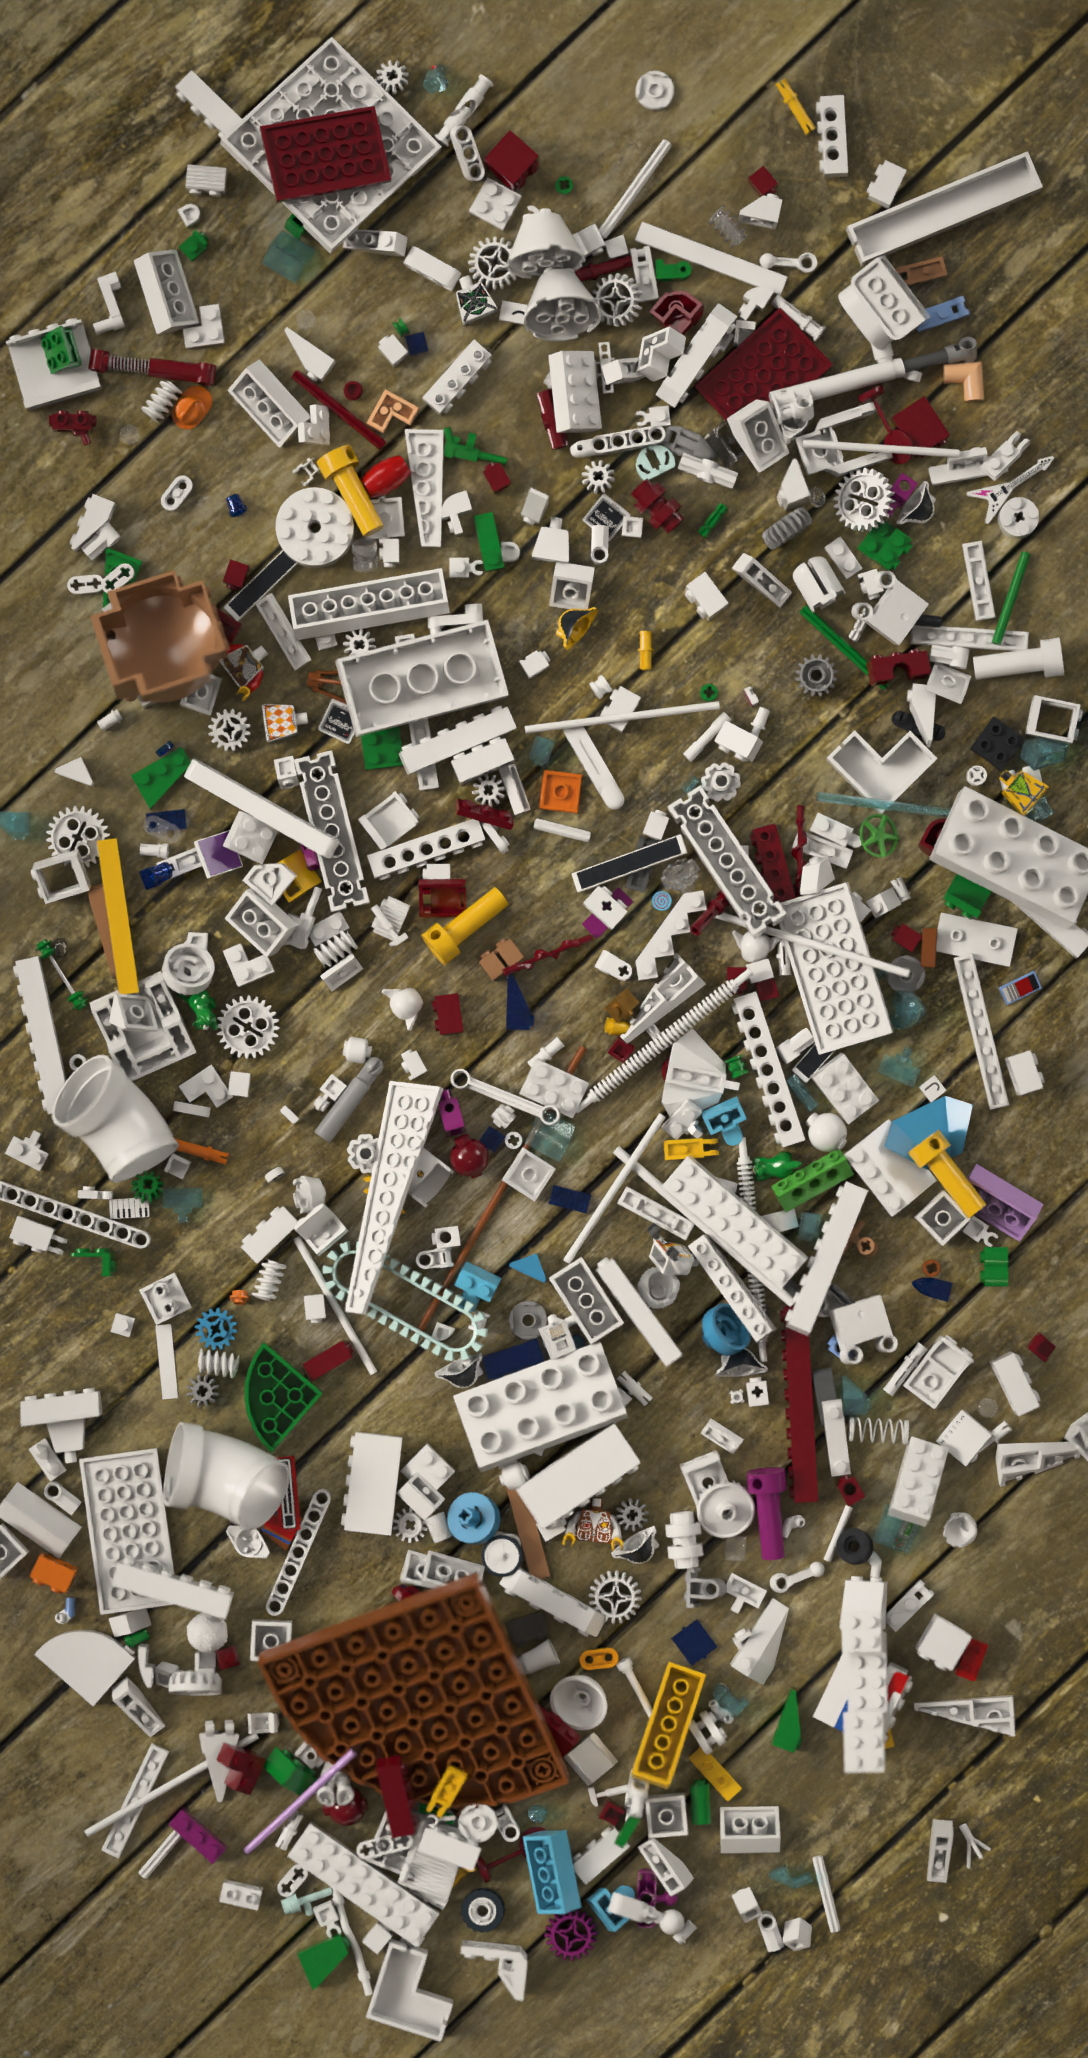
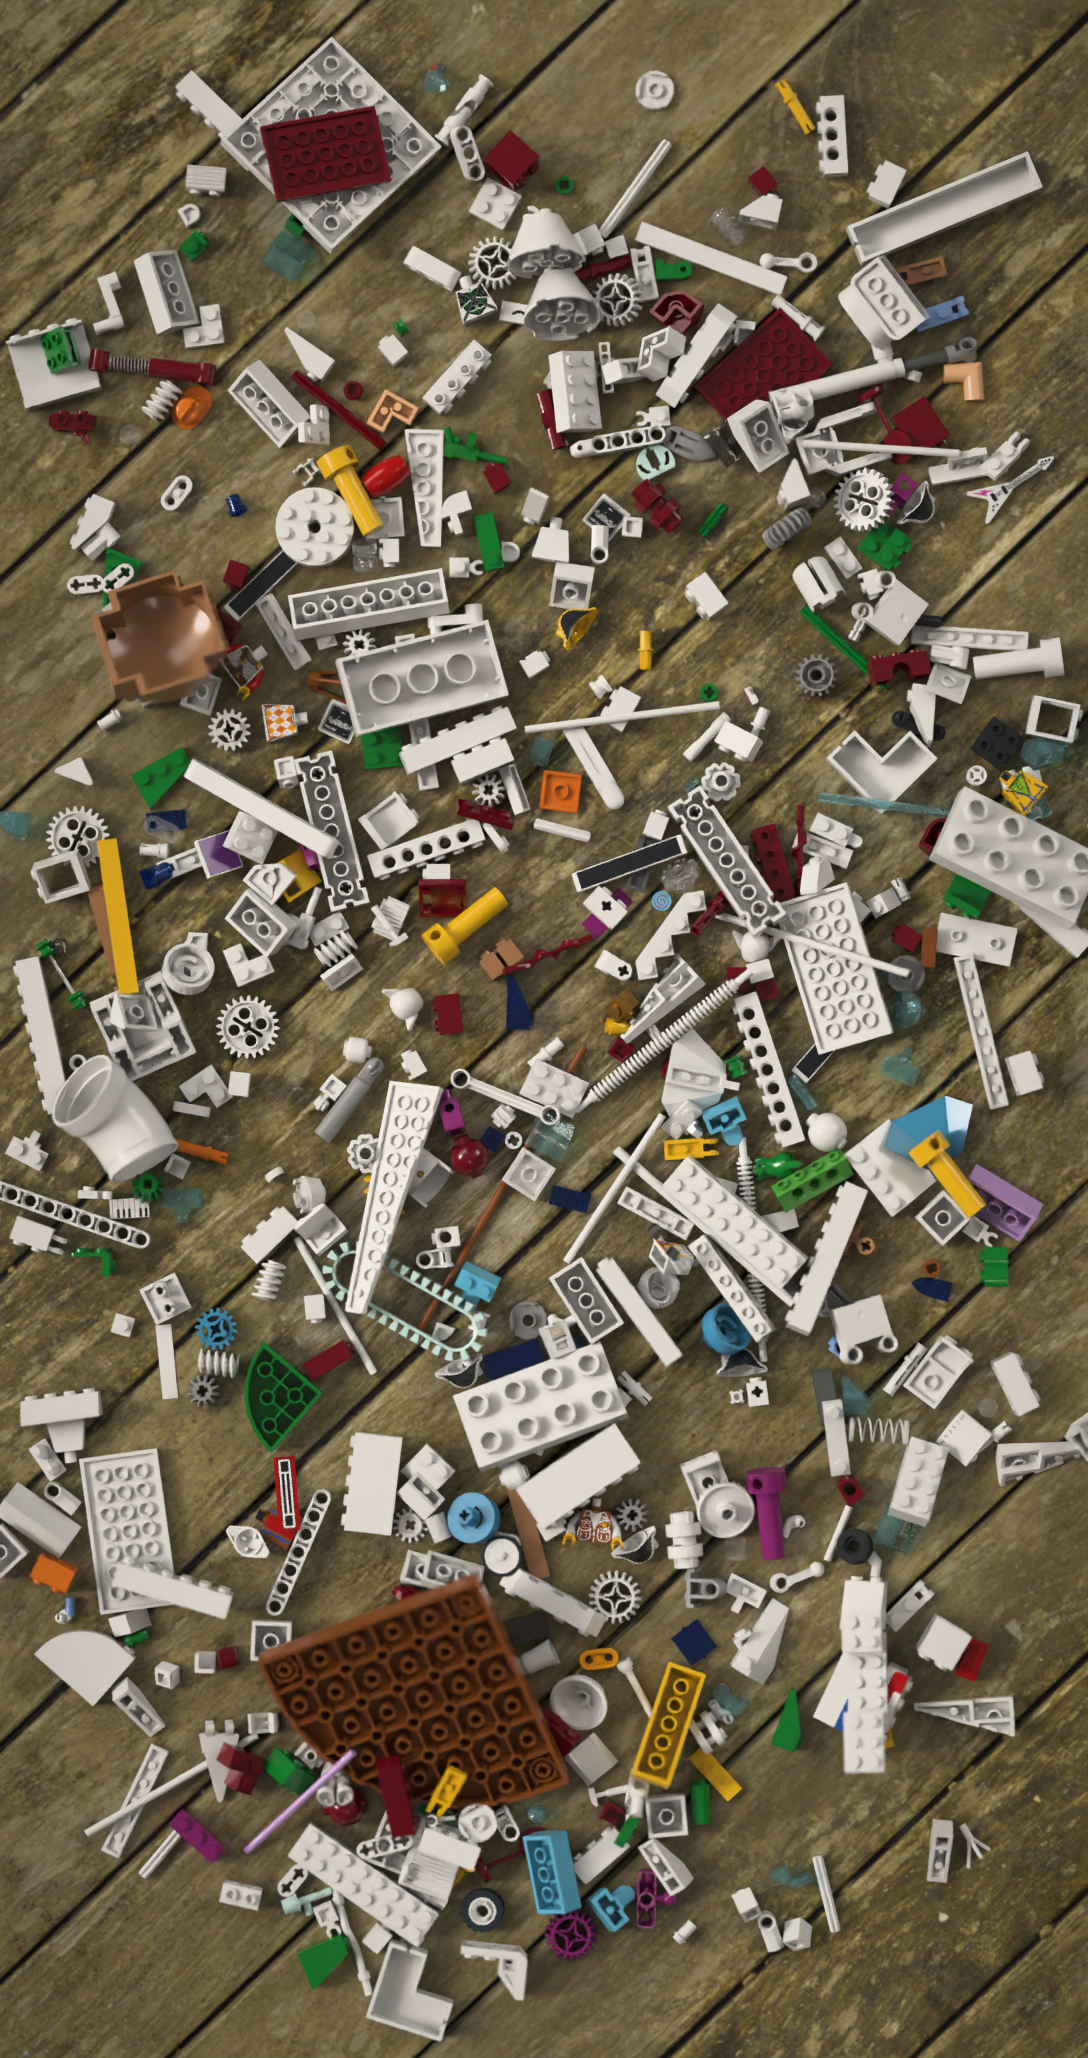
white slope [138,1643,156,1688] -> none
tile [155,740,174,757] -> none
white cylinder [163,1422,290,1530] -> none
white gear [169,1671,222,1696] -> none
green animal [177,990,218,1030] -> none
white hair [187,1612,228,1653] -> none
orange plate [230,1290,250,1305] -> none
white pin [275,1810,304,1850] -> none
white tile [280,1105,300,1124] -> none
white slope [343,229,408,257] -> none
white gear [376,60,409,94] -> none
clear blue plate [405,332,429,356] -> none
dark azure slope [509,1253,546,1283] -> none
white gear [582,460,615,494] -> none
white beam [608,1892,684,1935] -> none
white piece [678,453,738,489] -> none
white plate [701,1419,744,1454] -> none
white slope [720,1806,780,1853] -> none
white slope [732,553,792,607] -> none
white brick [738,287,773,321] -> none
white piece [775,1028,815,1064] -> none
white pin [776,939,791,976] -> none
dark red brick [780,1305,818,1503] -> none
clear light blue brick [798,1212,821,1241] -> none
white brick [810,1053,879,1124] -> none
bright green wheel [860,814,899,858] -> none
white tile [919,1075,947,1102] -> none
white hair [943,1513,978,1548] -> none
white plate [962,541,996,621] -> none
green piece [992,551,1031,645] -> none
white brick [998,497,1039,539] -> none
slope [998,971,1042,1005] -> none
dark red panel [1026,1332,1056,1363] -> none

